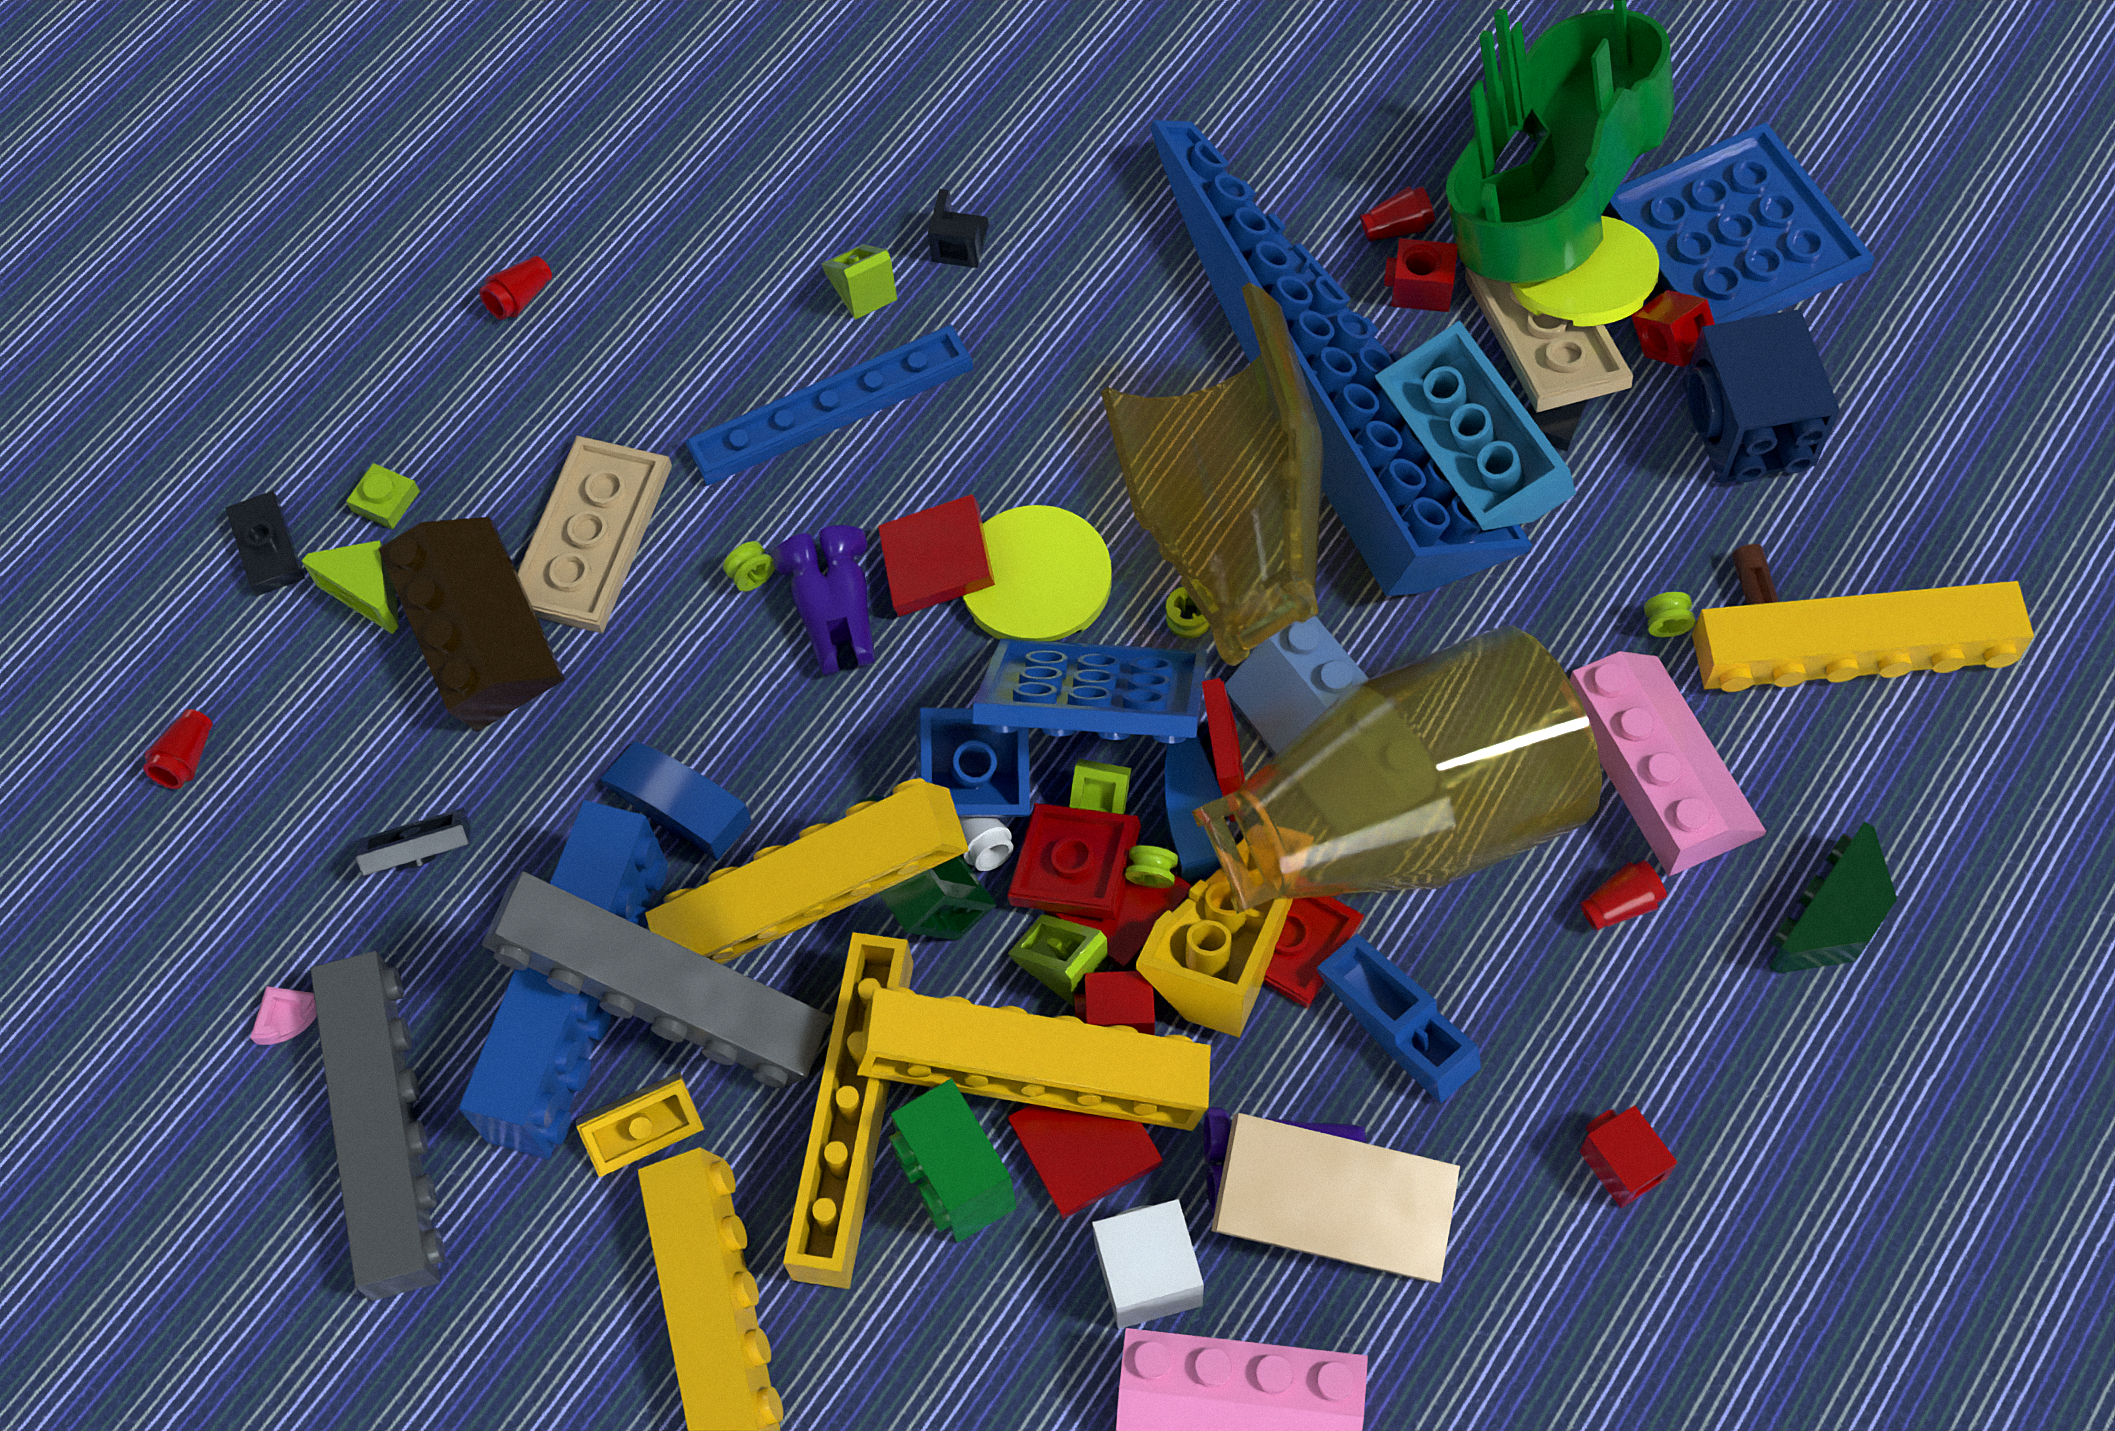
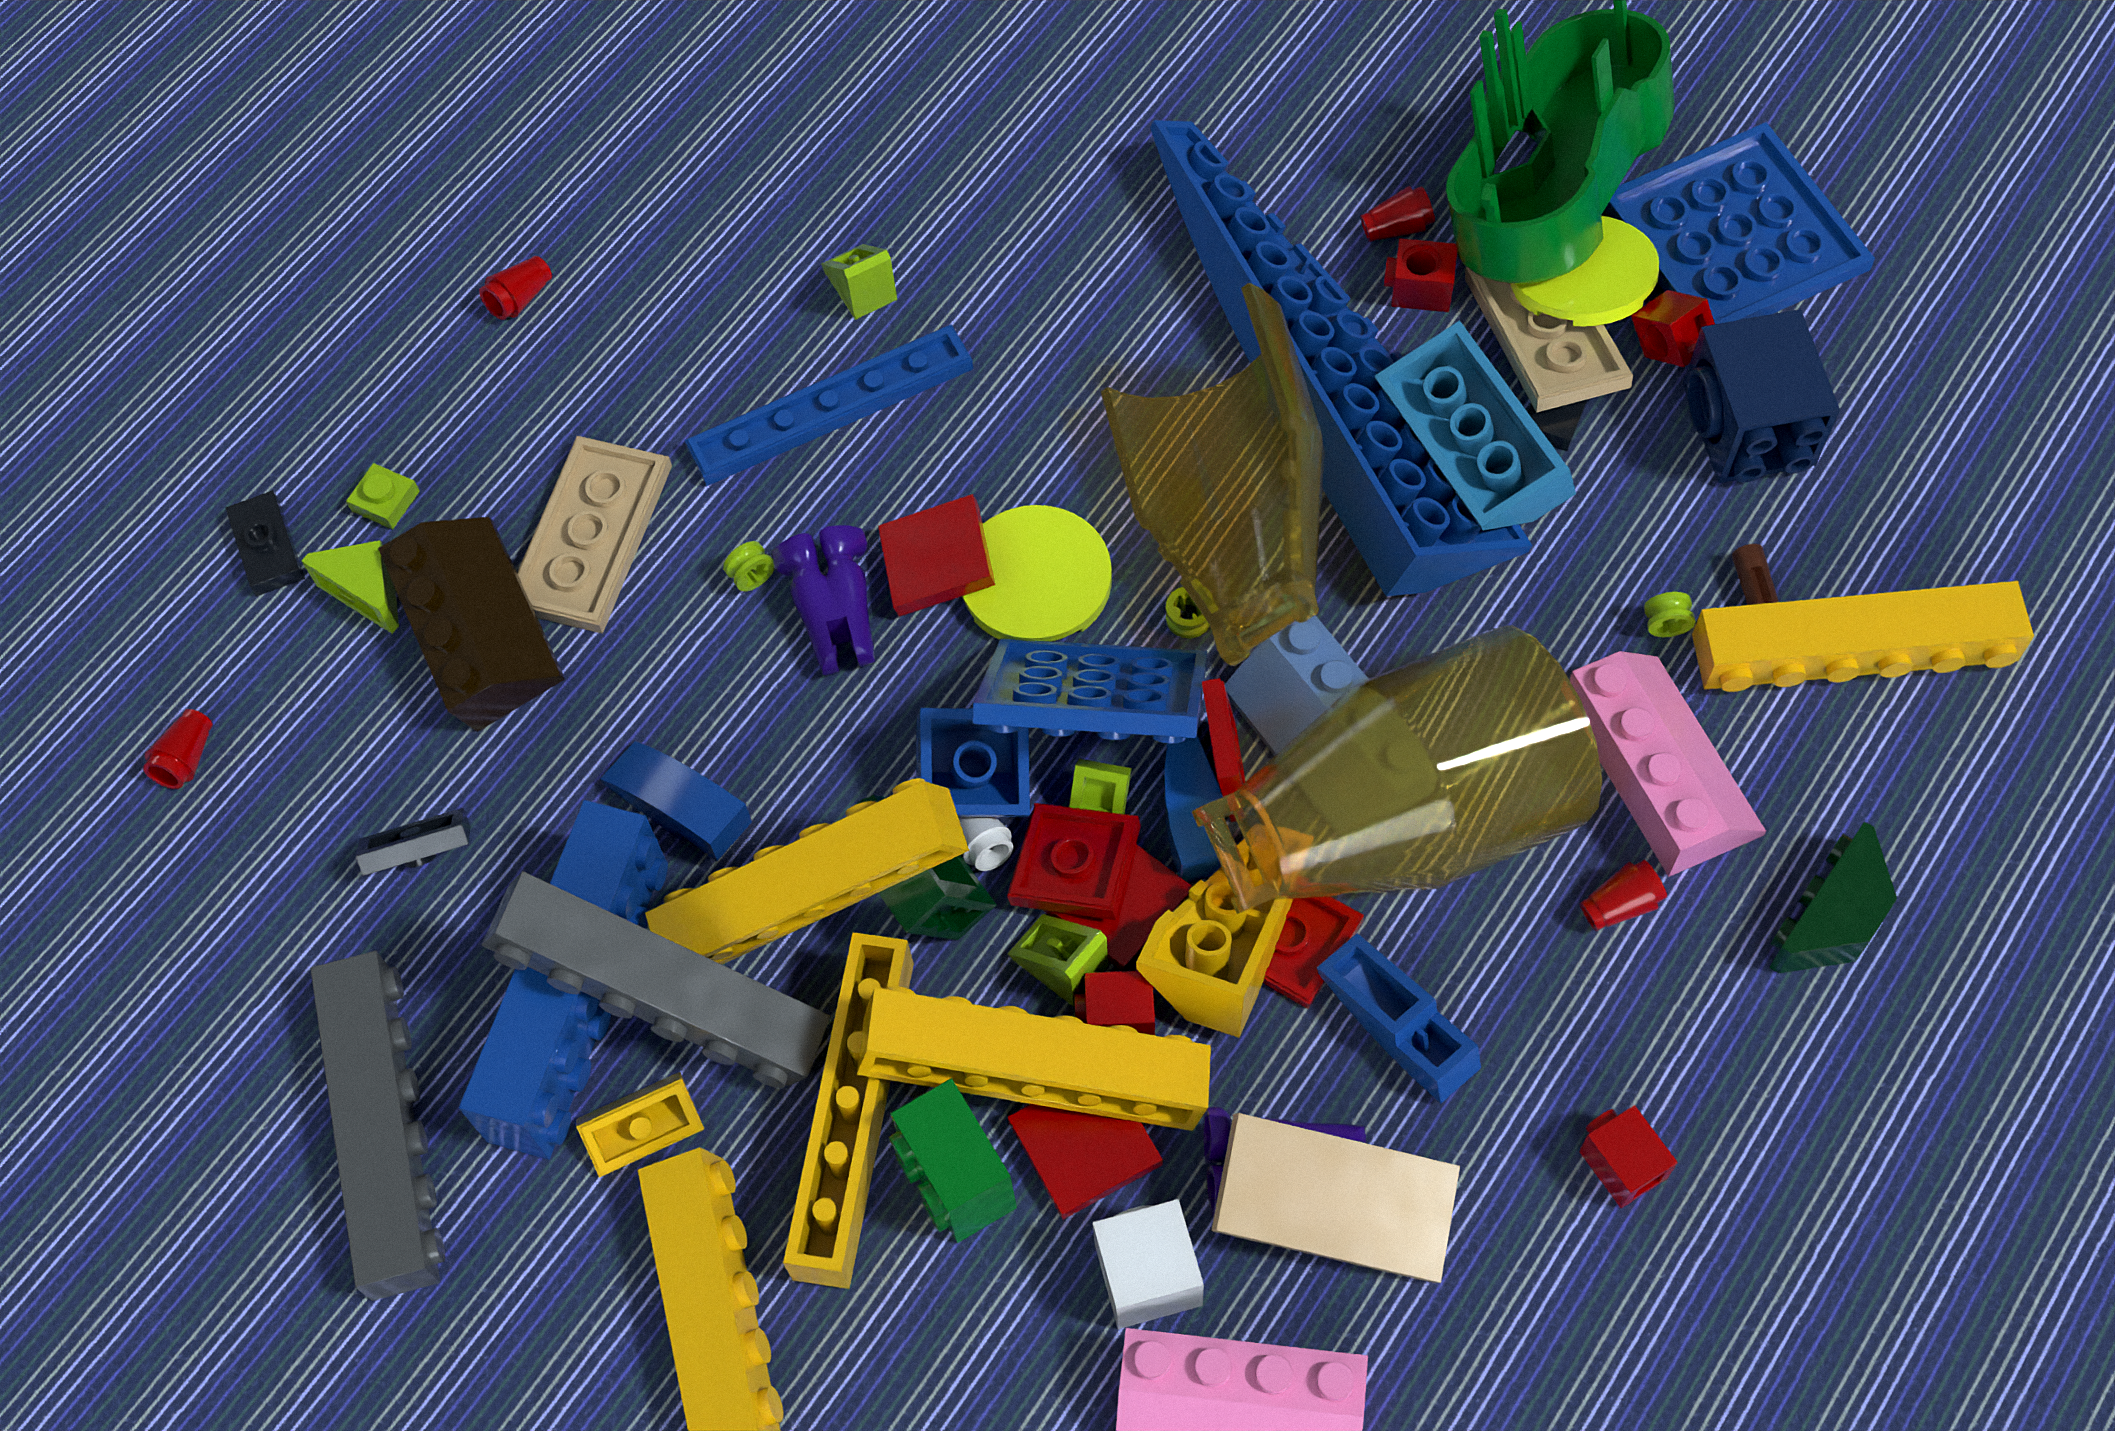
bright pink tile [250,986,317,1045] -> none
black panel [928,189,989,268] -> none
lime bush [1125,845,1178,888] -> none

